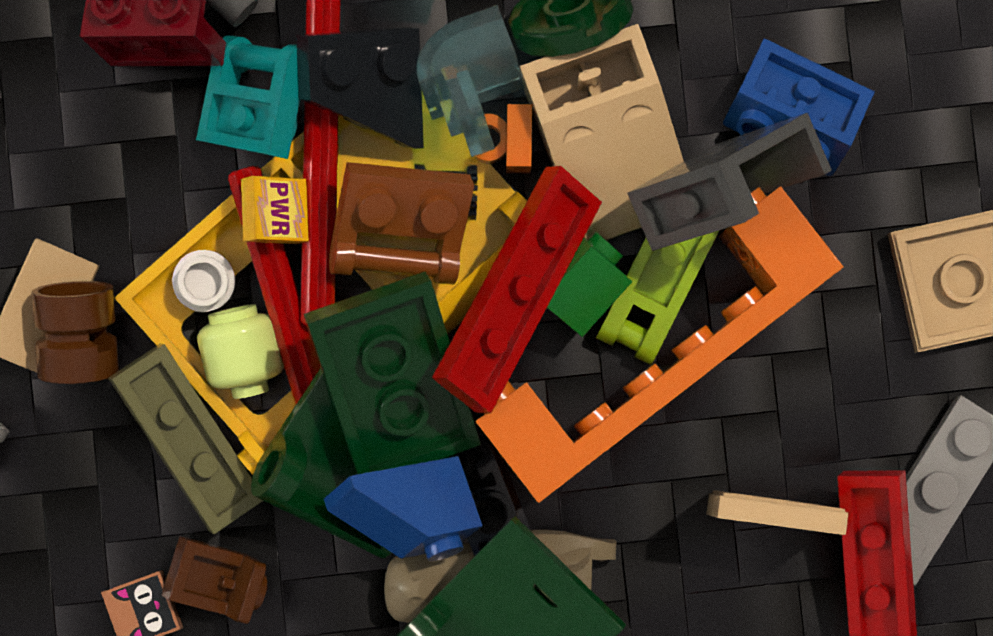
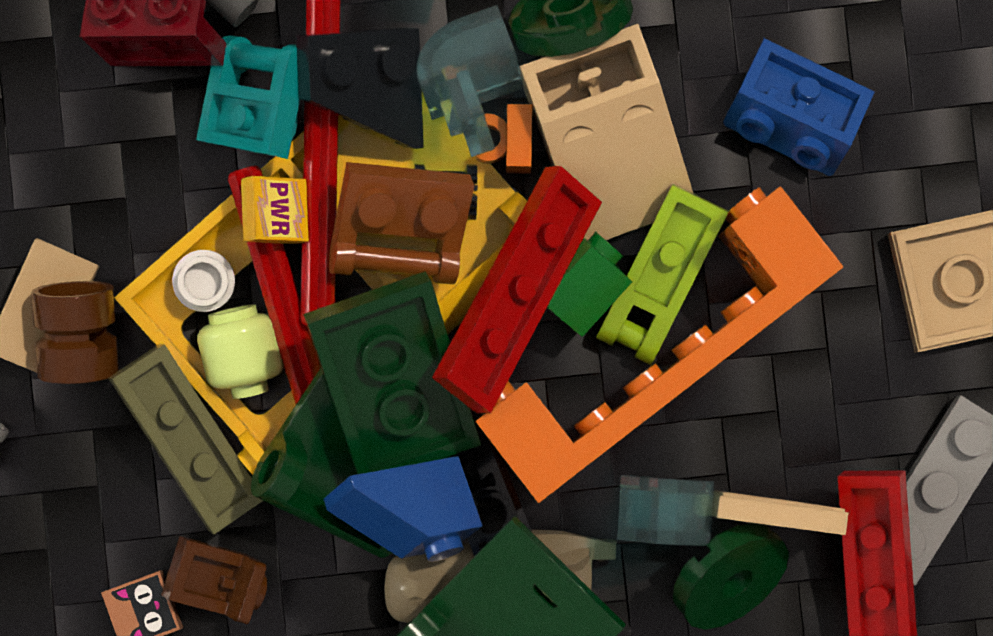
dark grey panel [627,112,832,251] -> none
none -> clear light blue brick [617,475,715,546]
none -> dark green tile [673,523,789,630]

